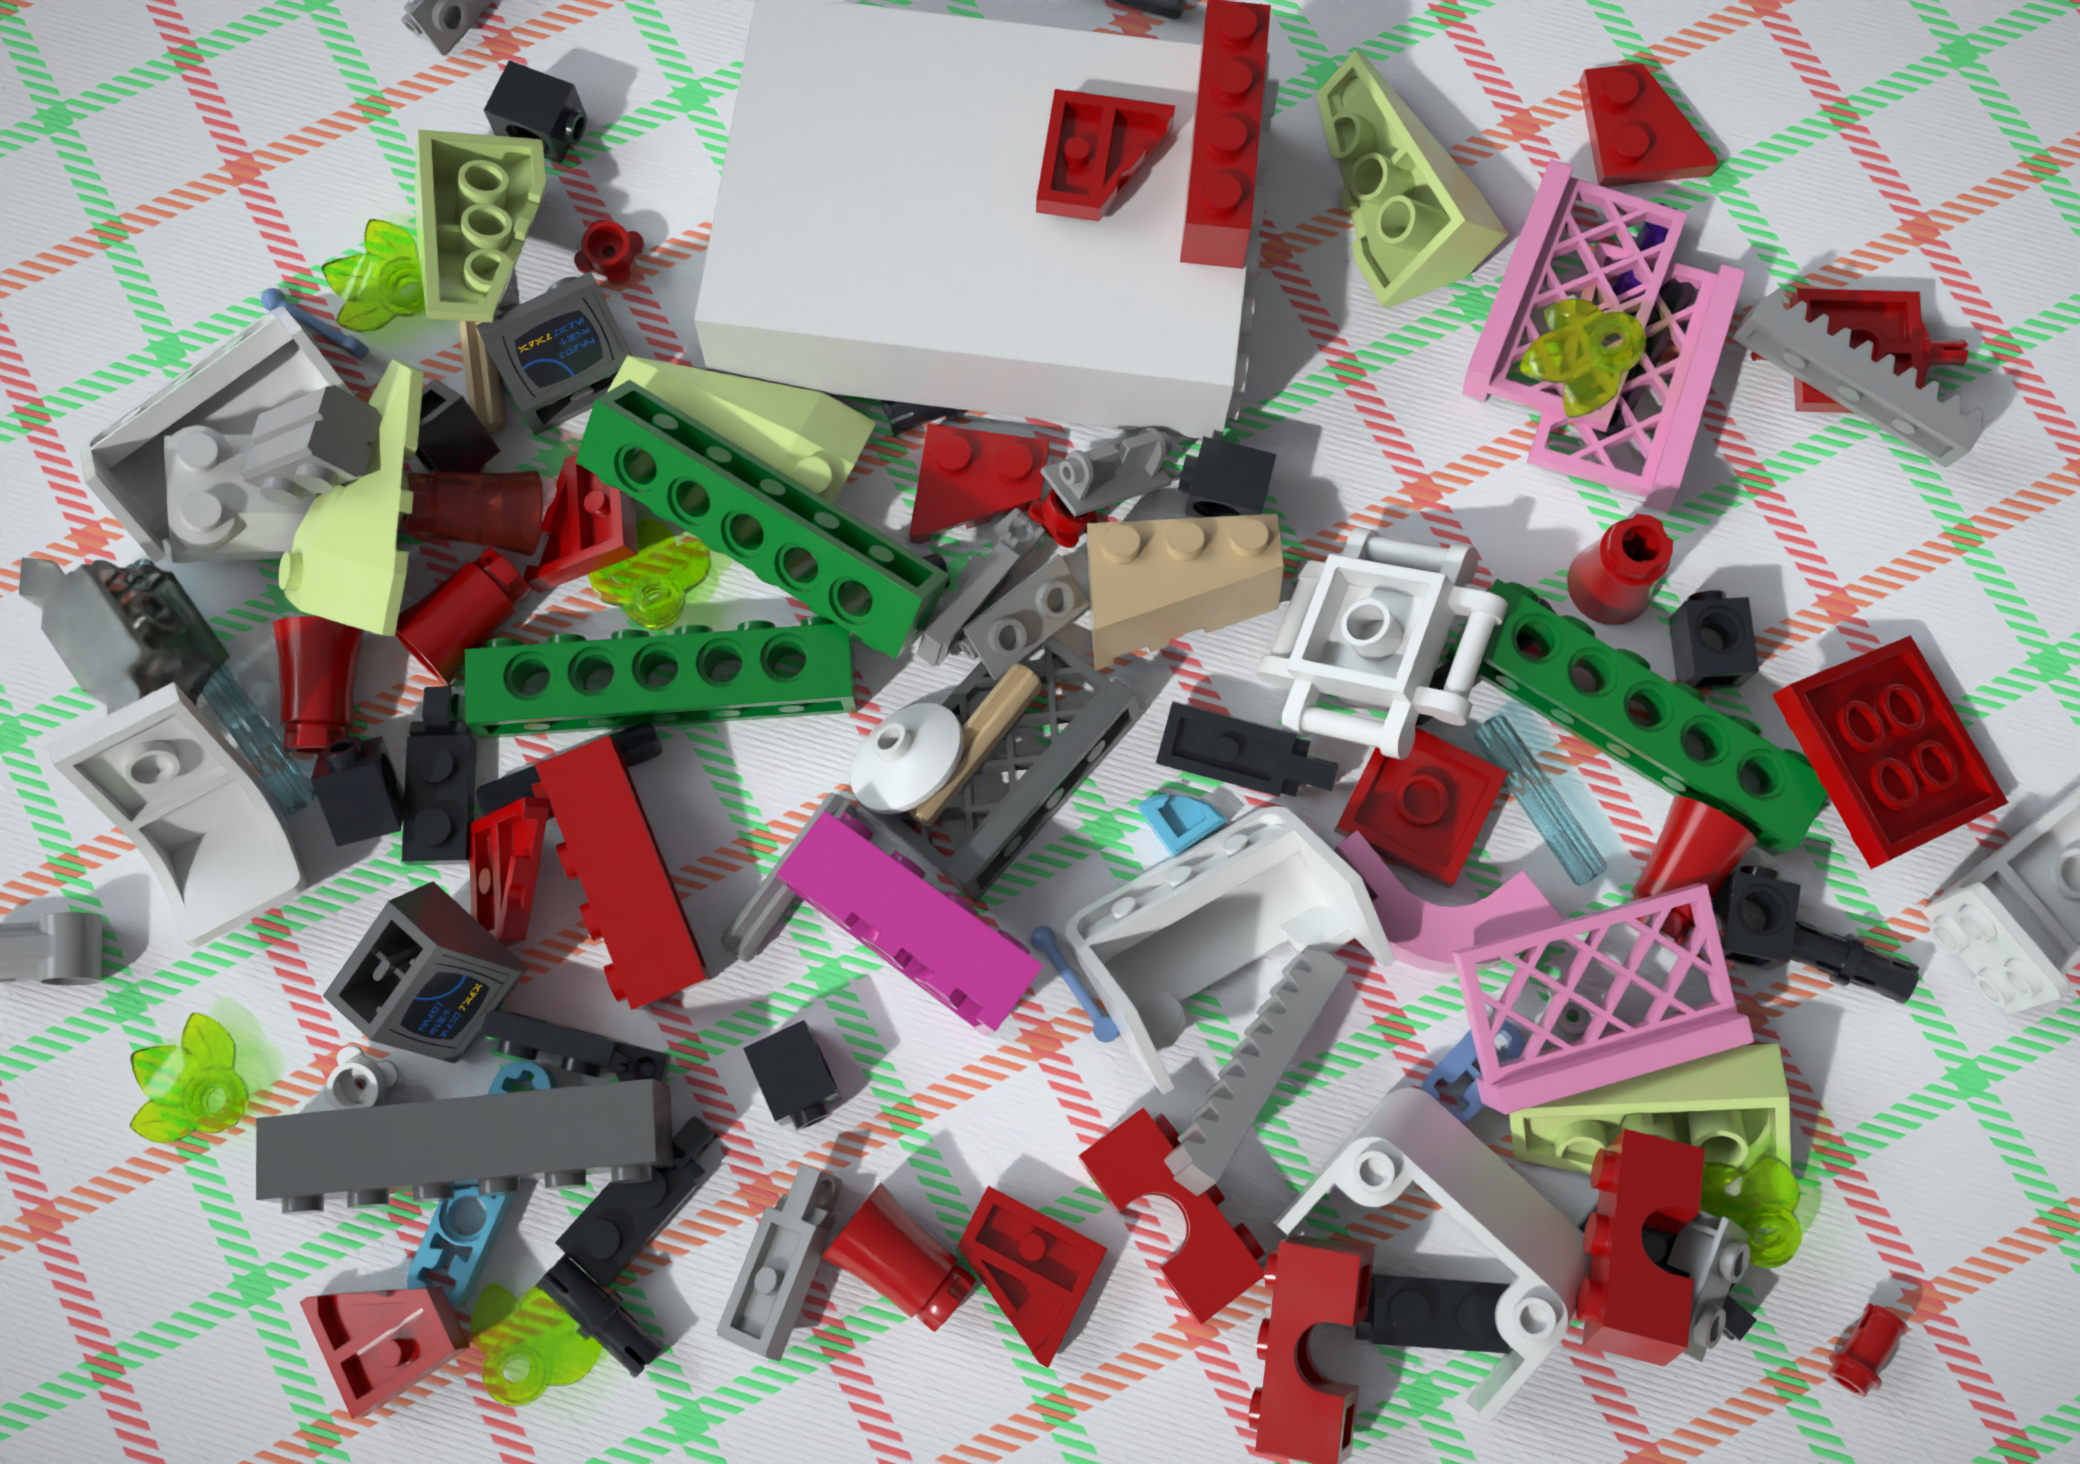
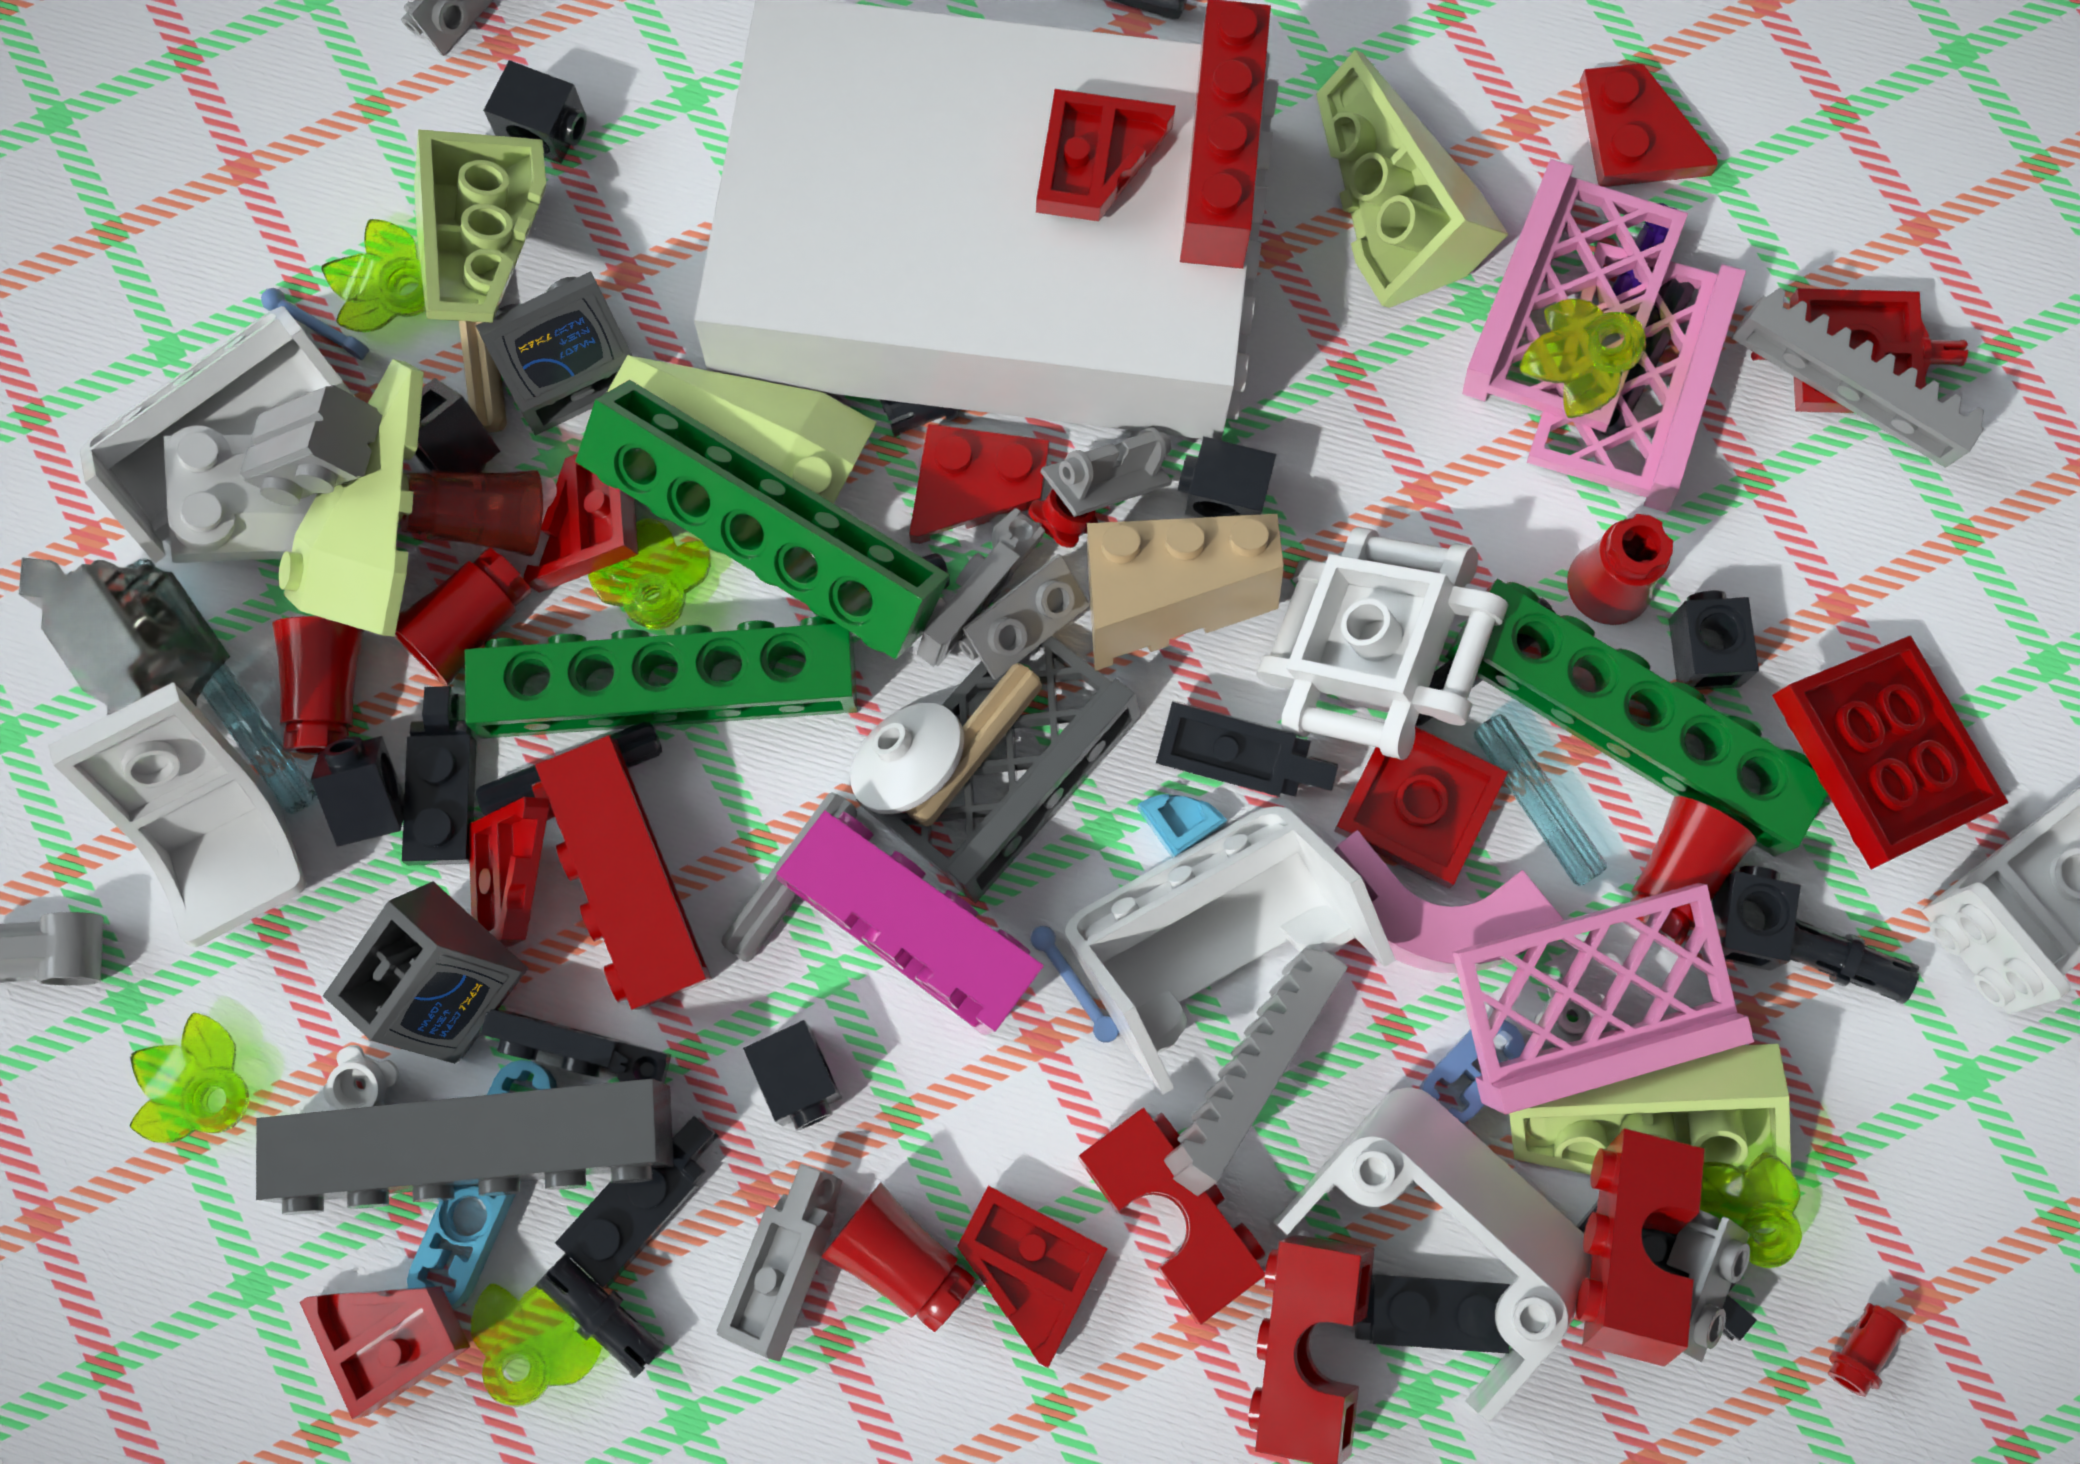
red plate [574,220,645,285] -> none

